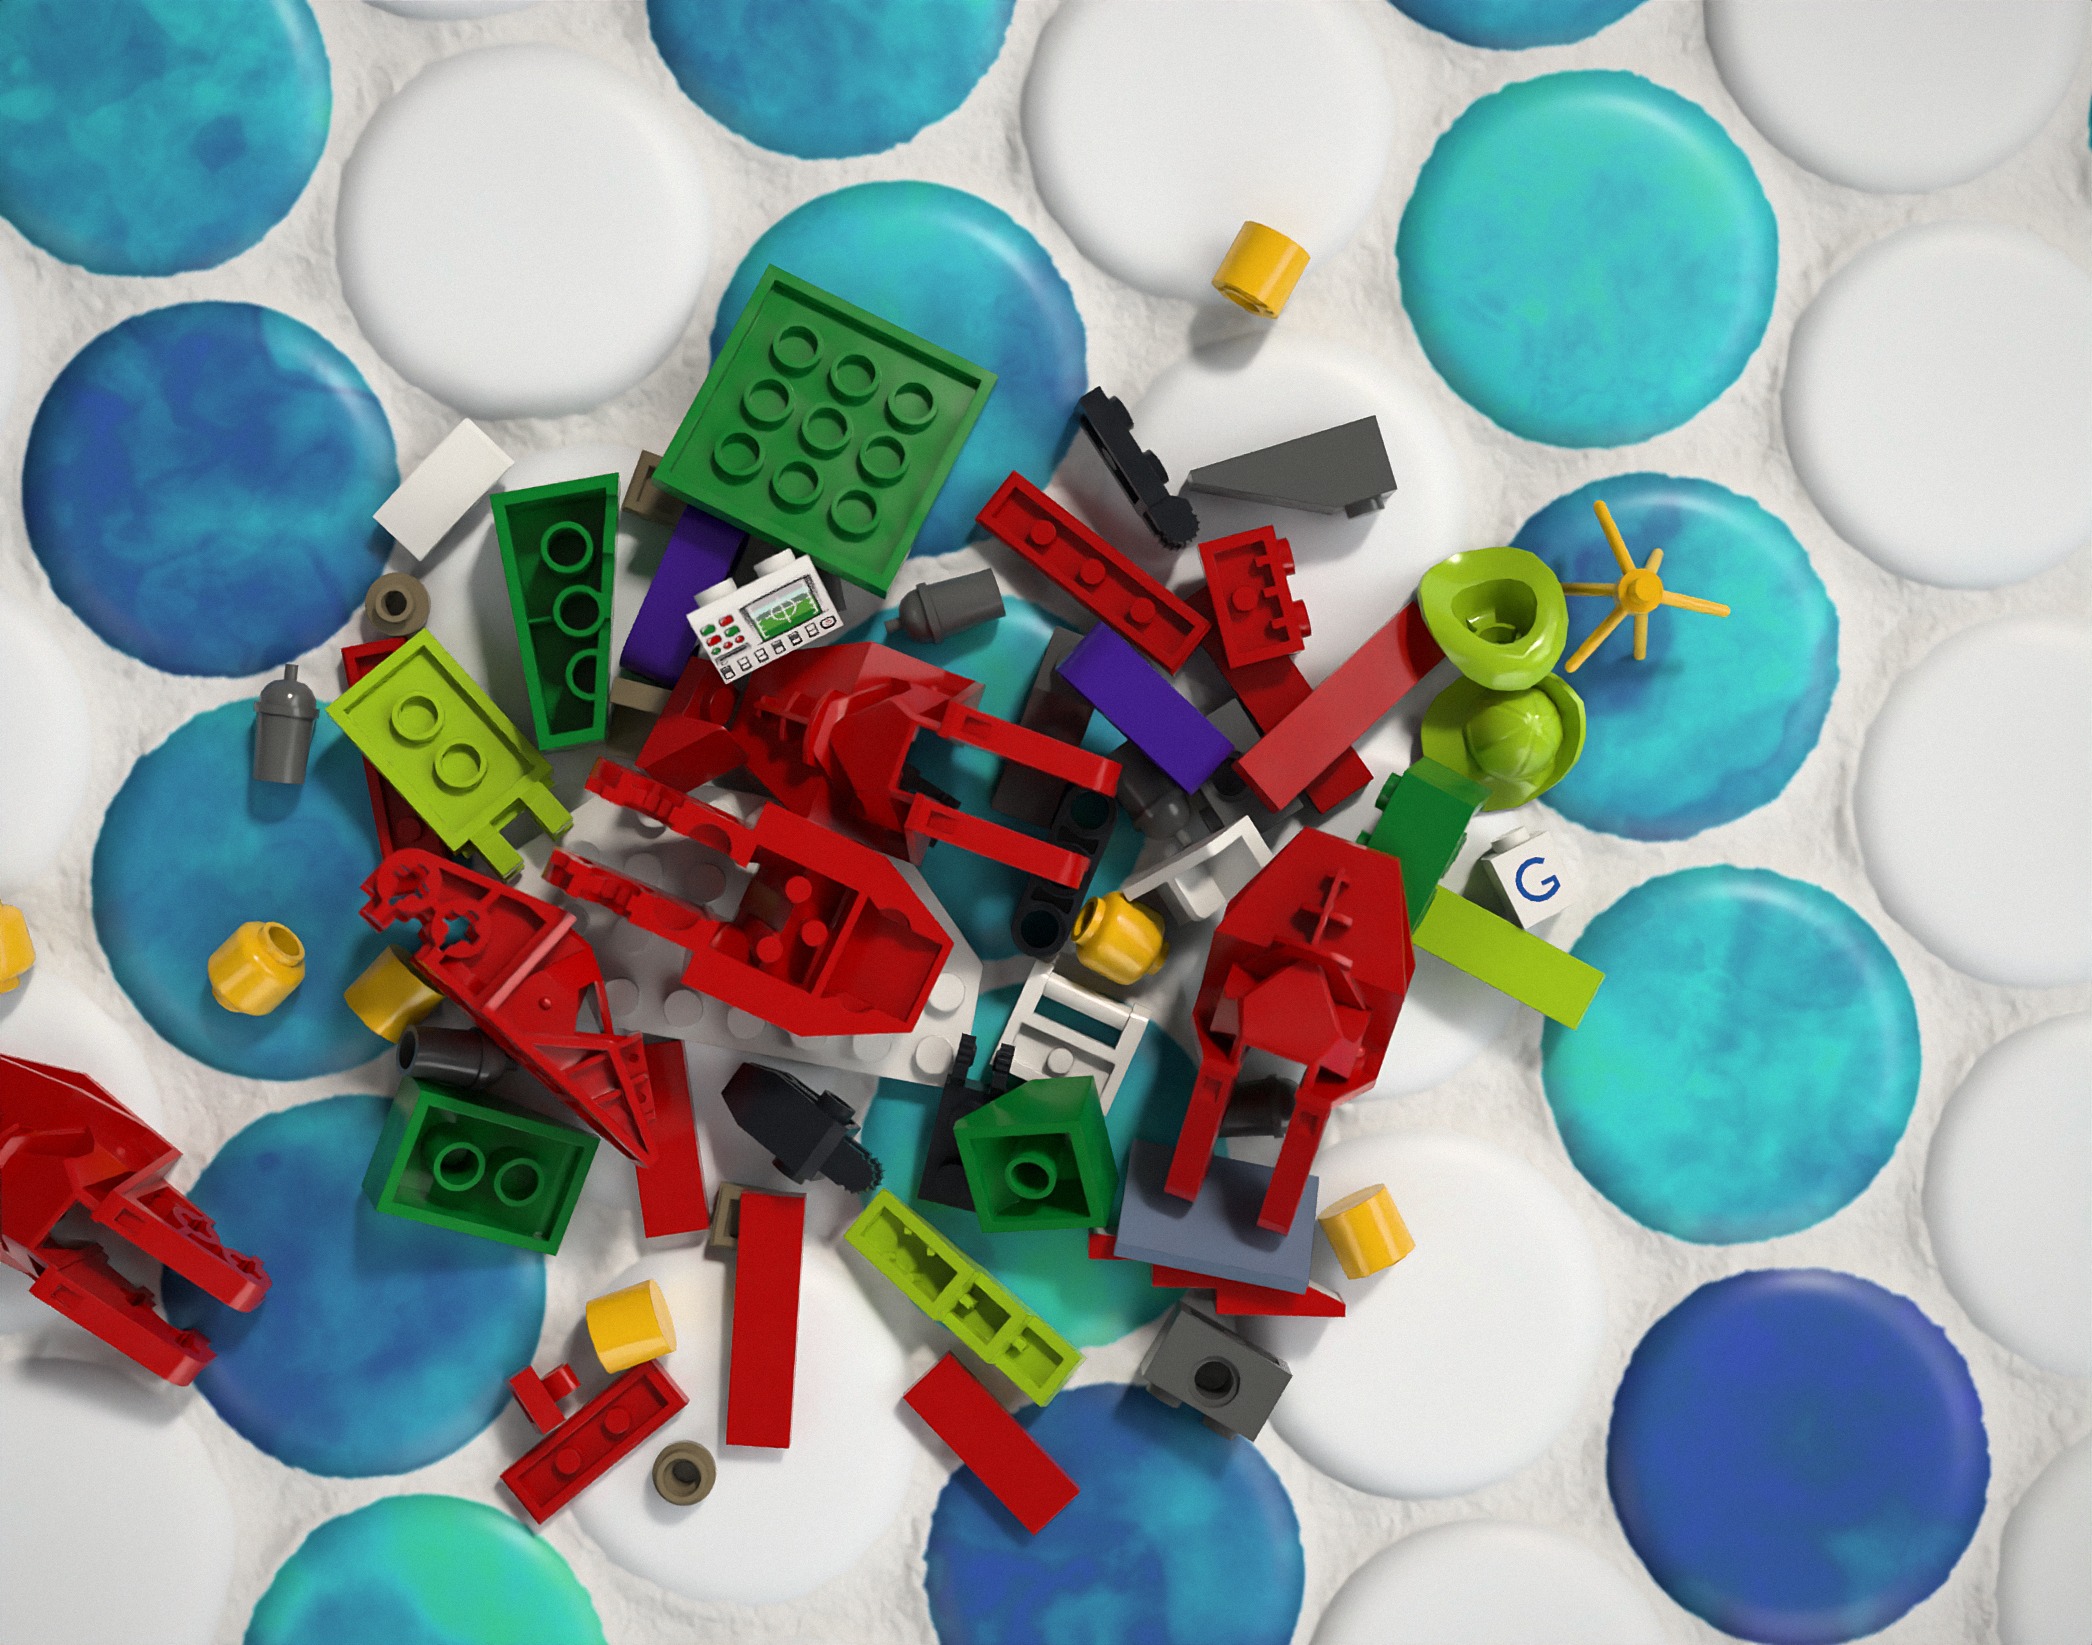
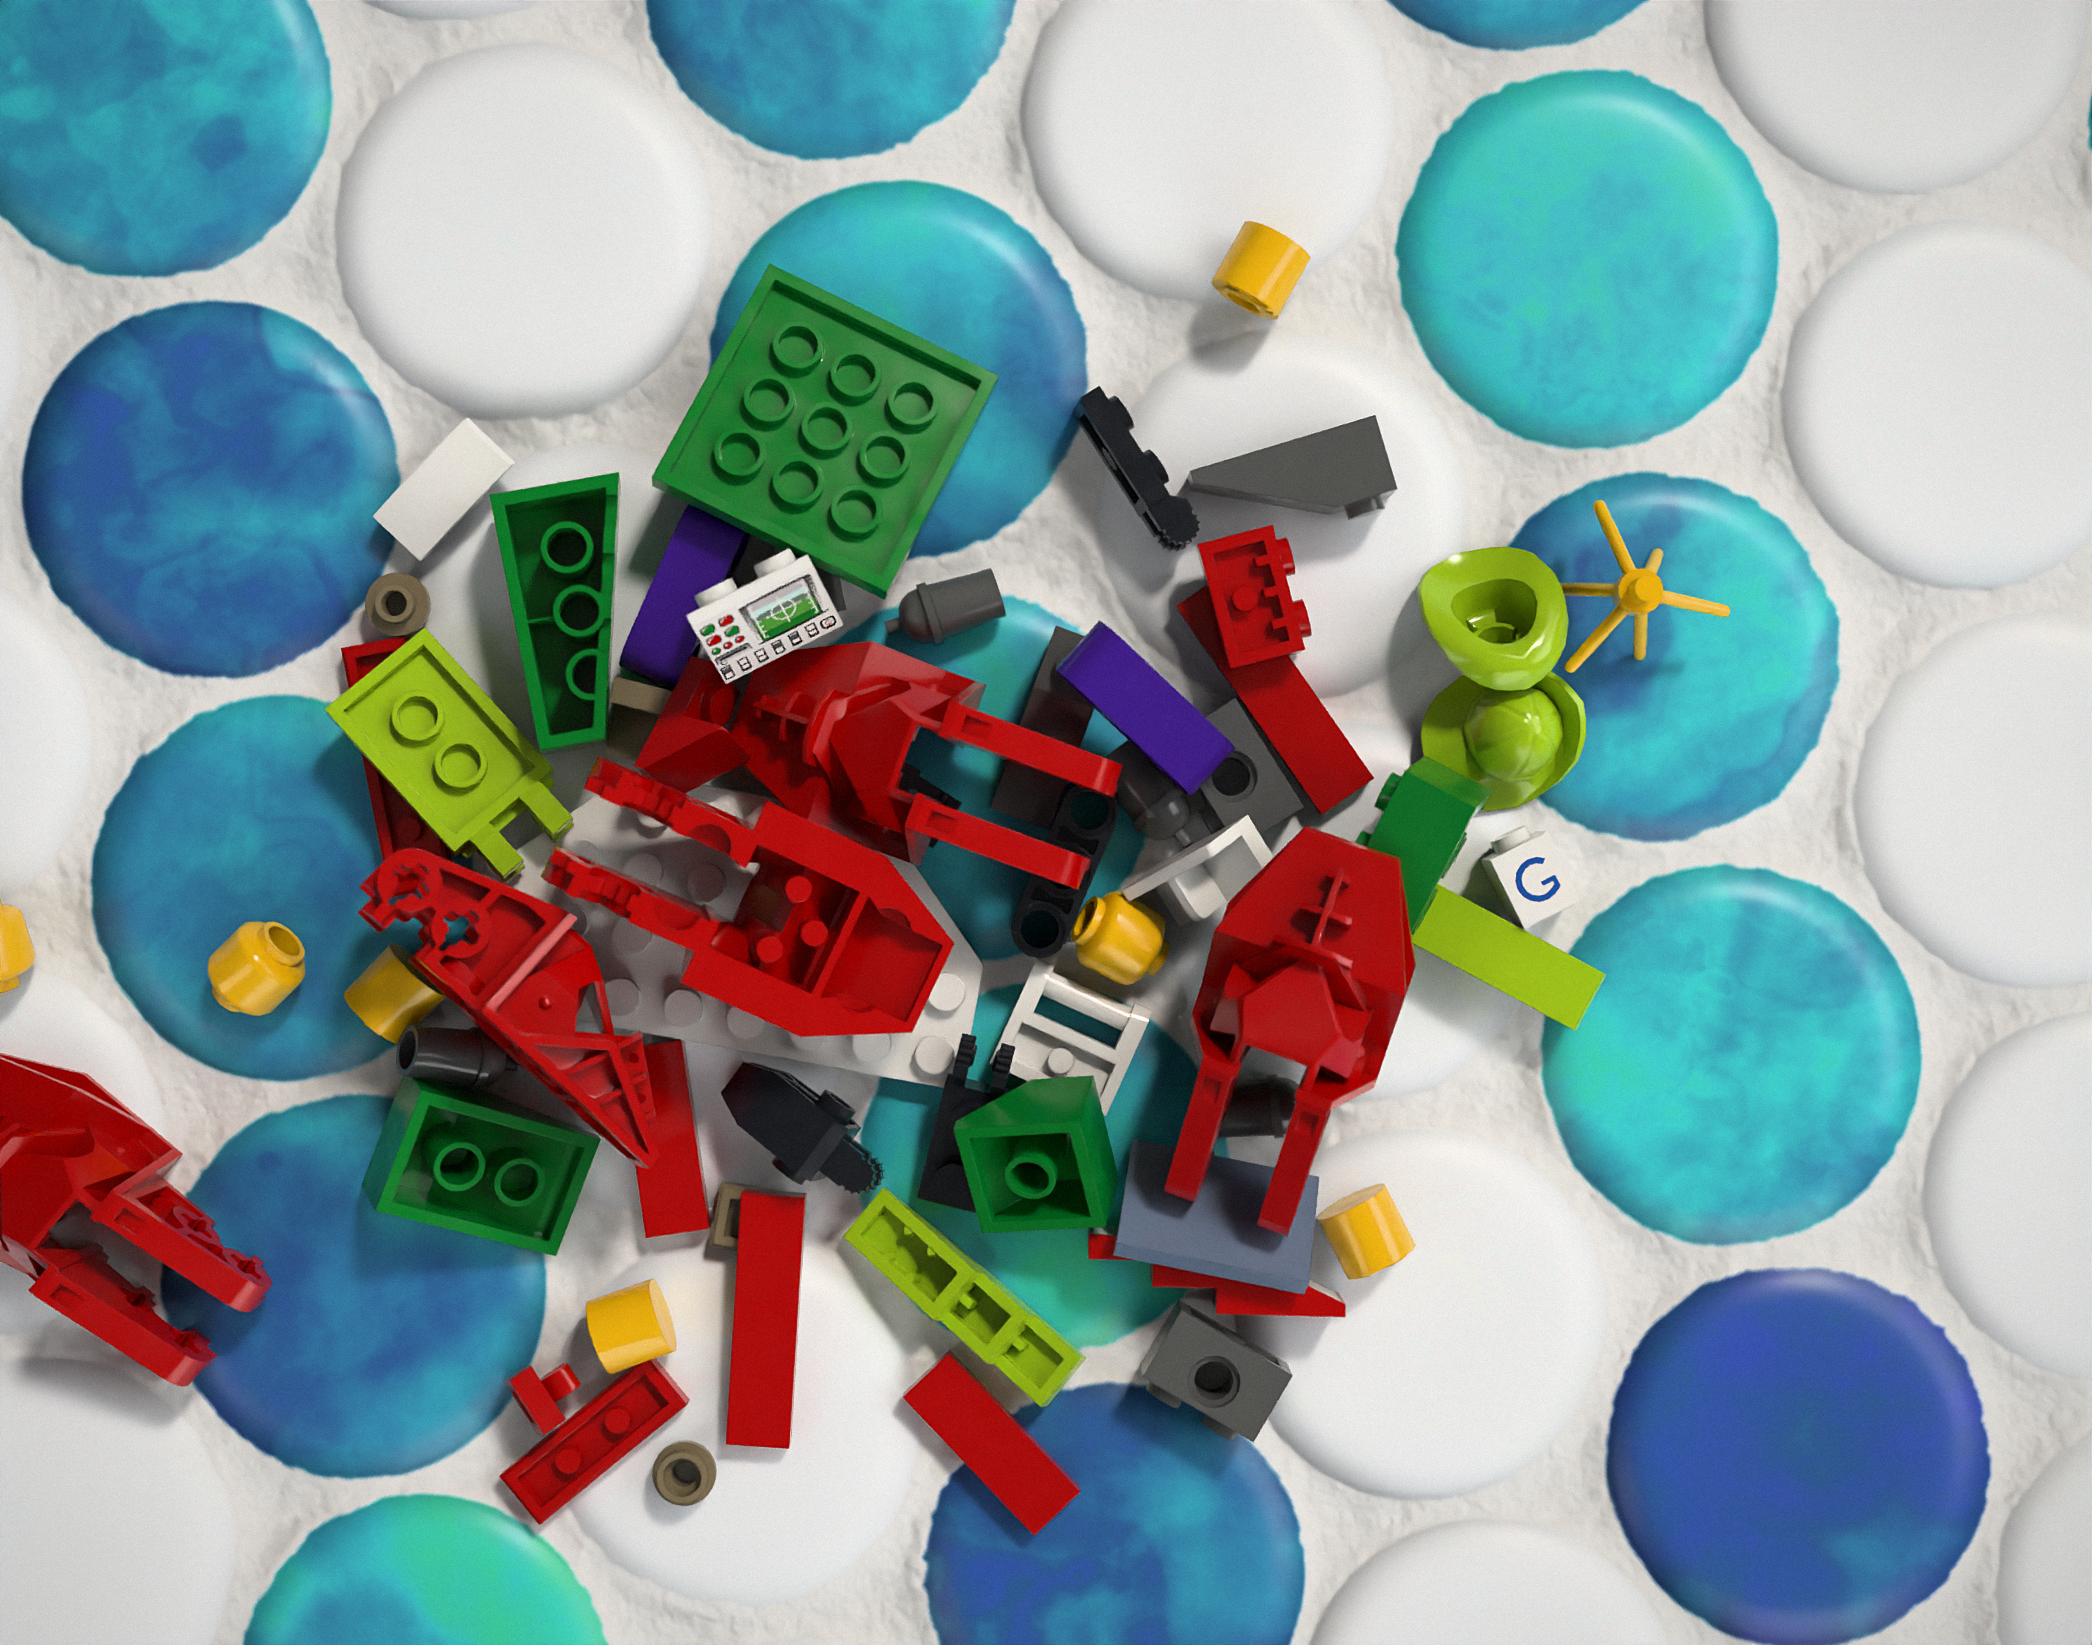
dark grey piece [252,663,320,784] -> none
dark tan tile [621,449,688,530] -> none
red tile [974,470,1214,678] -> none
red tile [1231,600,1446,814] -> none

